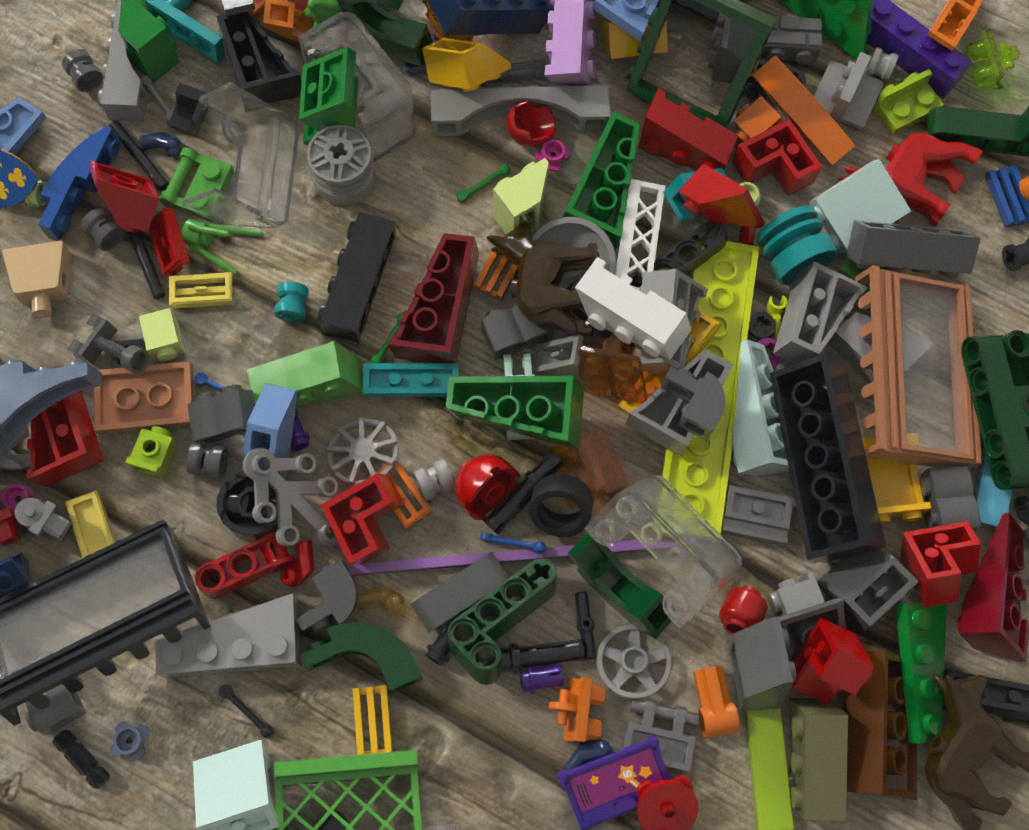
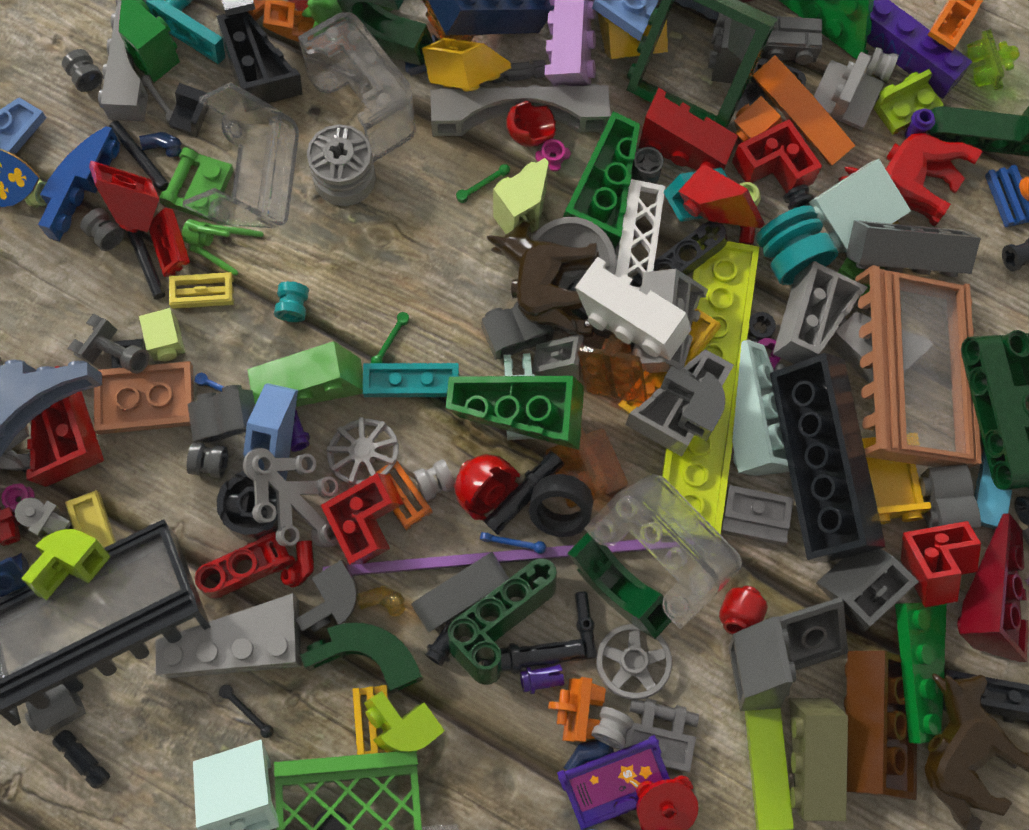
tan torso [2,240,72,318] -> none
sand blue plate [110,722,150,760] -> none
lime brick [125,426,178,480] -> none
green bracket [299,46,359,145] -> none
black brick [318,212,396,343] -> none
dark red wedge [388,233,479,363] -> none
orange tile [474,234,519,301] -> none
orange piece [693,666,740,739] -> none
neon yellow hand [766,295,787,341] -> none
light grey brick [767,571,825,617] -> none
red brick [792,617,875,705] -> none
none -> lime brick [21,529,111,601]
none -> lime brick [364,691,445,752]
none -> light grey wheel [591,707,634,749]
none -> dark grey wheel [631,147,664,184]
none -> black bush [783,185,814,210]
none -> dark purple pin [904,108,935,139]

